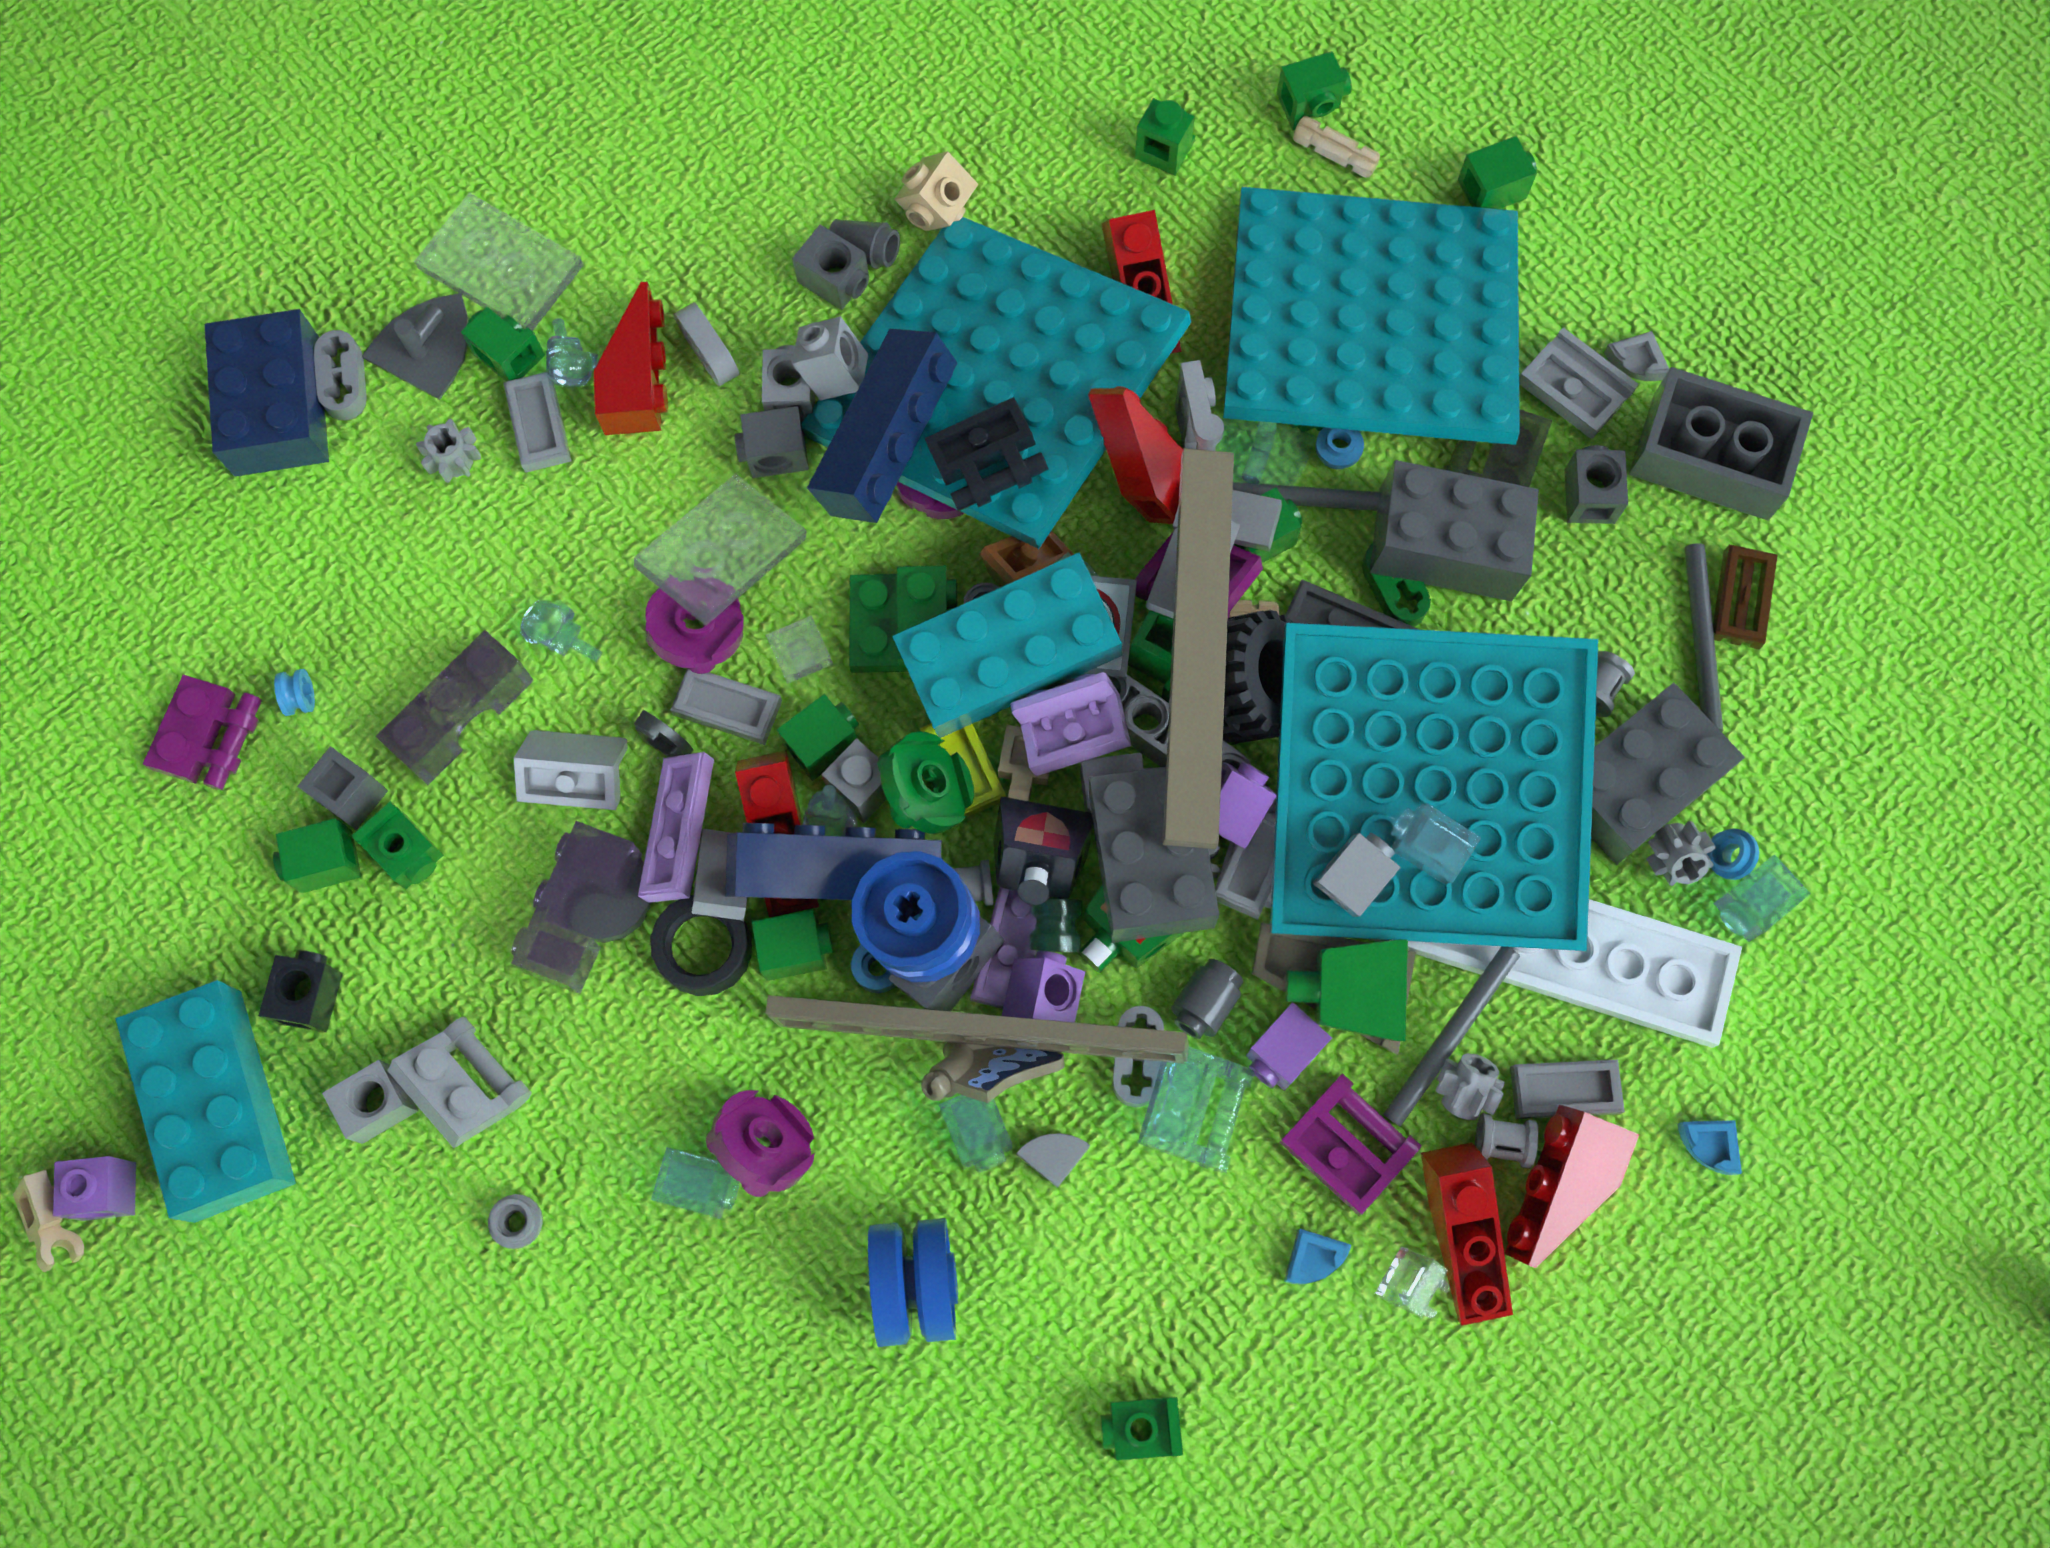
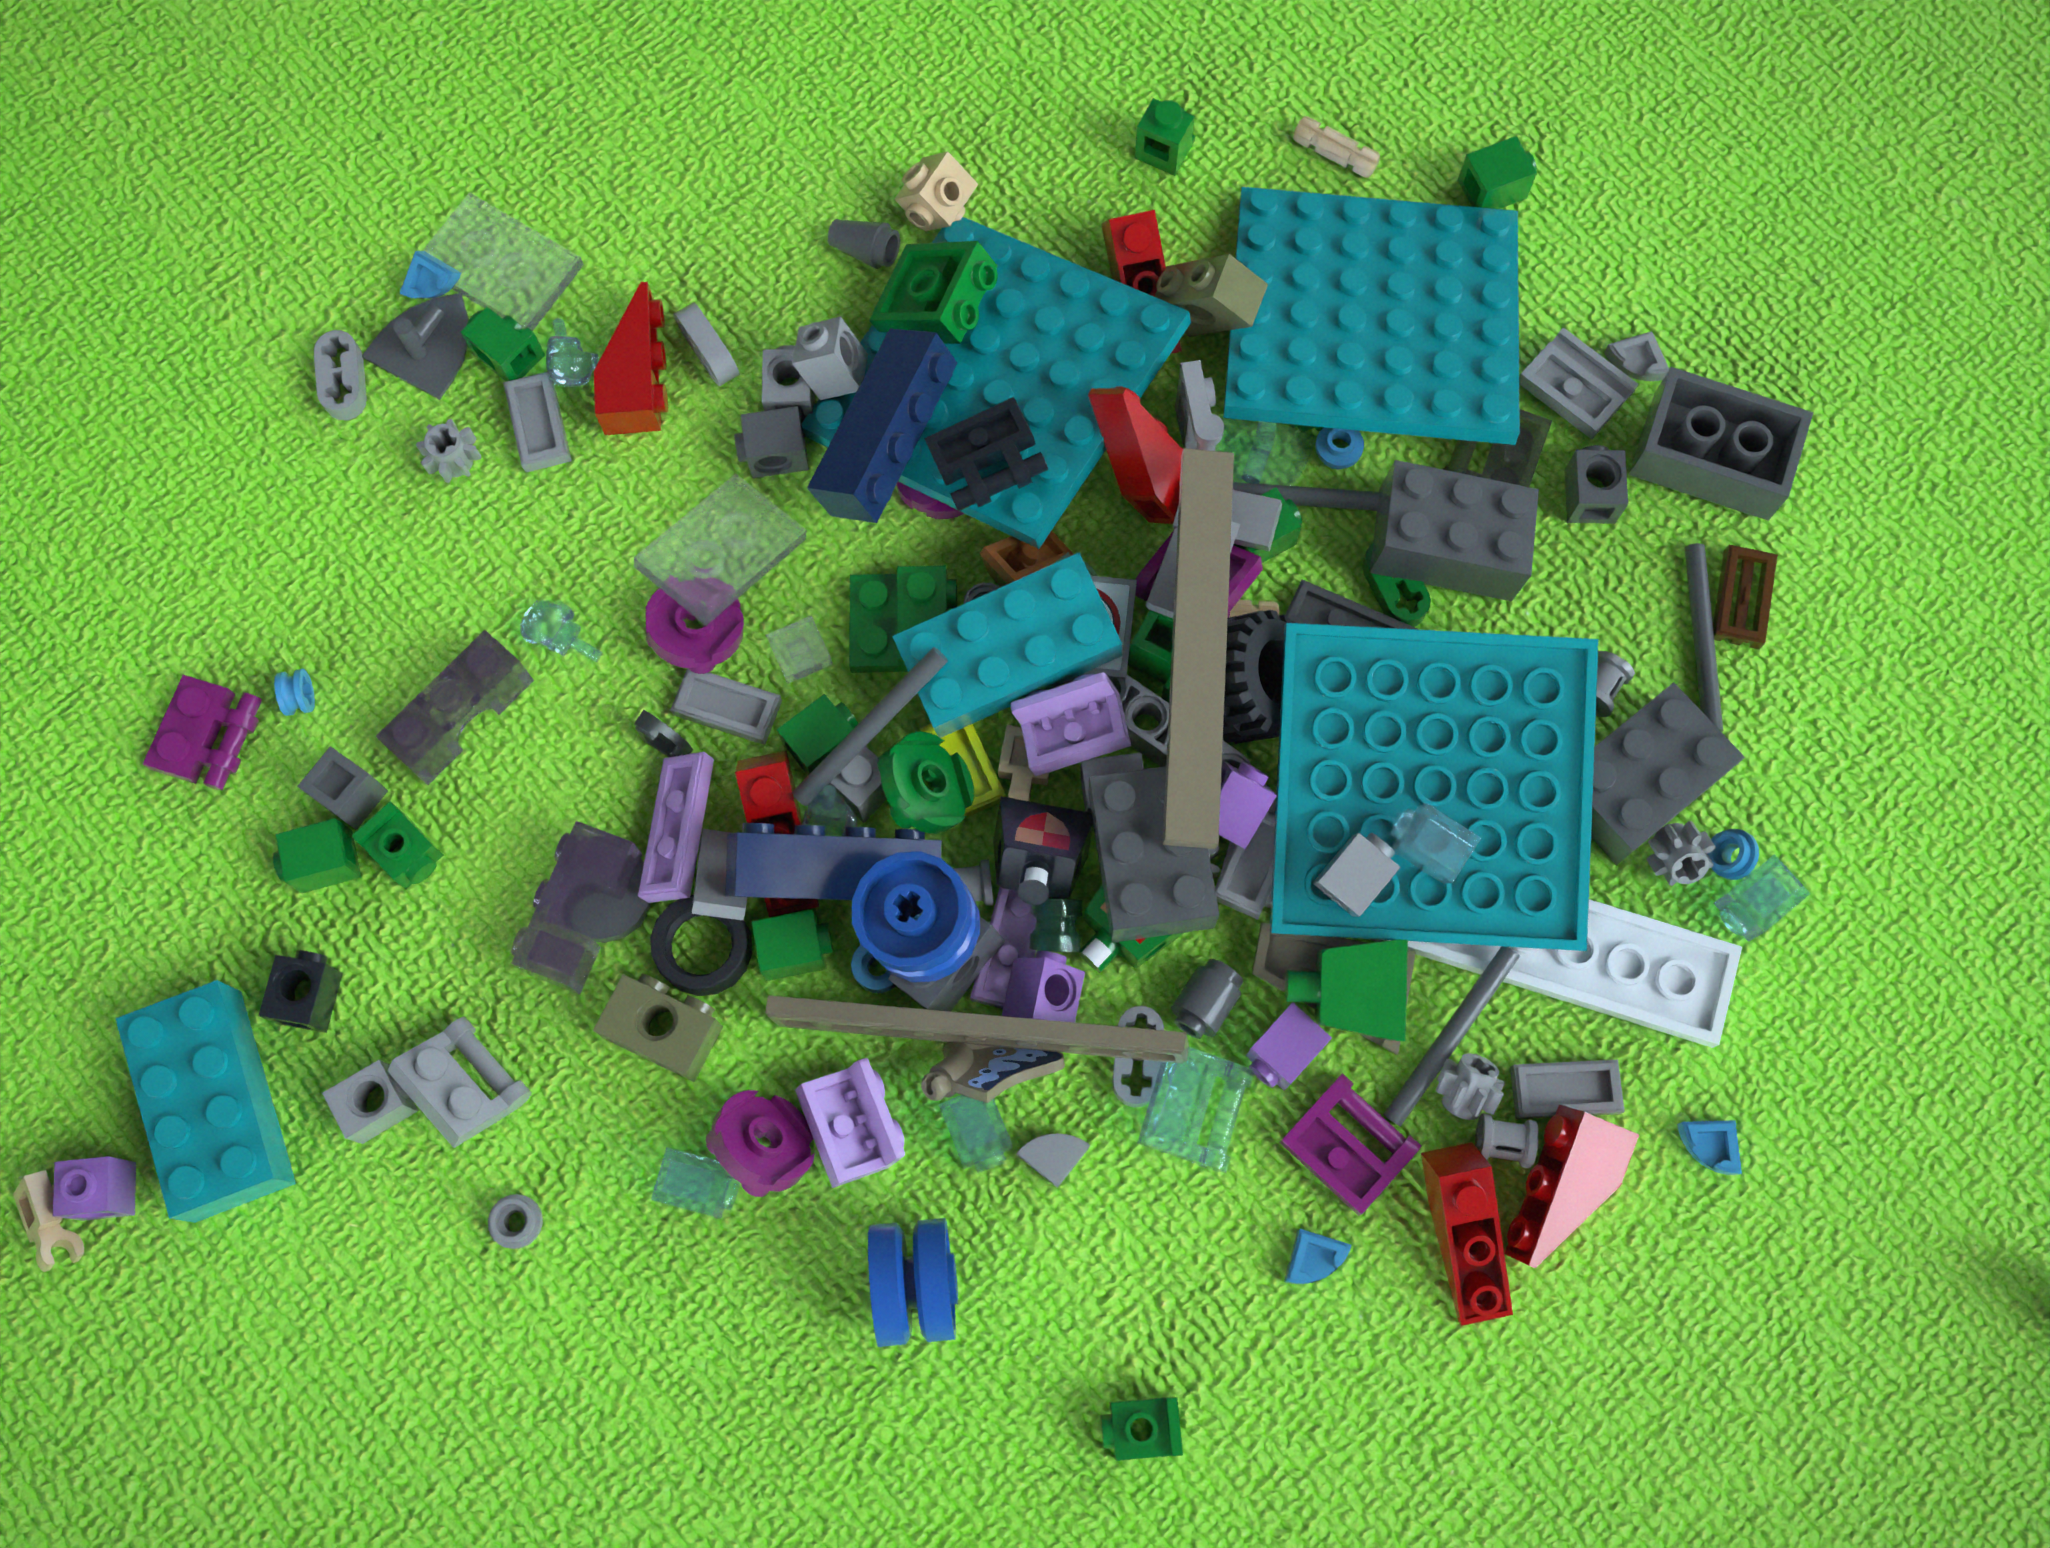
dark blue brick [204,309,329,477] -> none
light grey panel [514,730,628,810] -> none
dark grey brick [792,224,869,310] -> none
green brick [1277,51,1352,131] -> none
clear tile [1375,1247,1450,1318] -> none
none -> dark azure tile [400,251,461,299]
none -> olive brick [593,973,723,1082]
none -> dark grey bar [792,647,948,806]
none -> lavender bracket [795,1058,905,1188]
none -> green plate [869,241,998,344]
none -> olive brick [1155,254,1268,337]

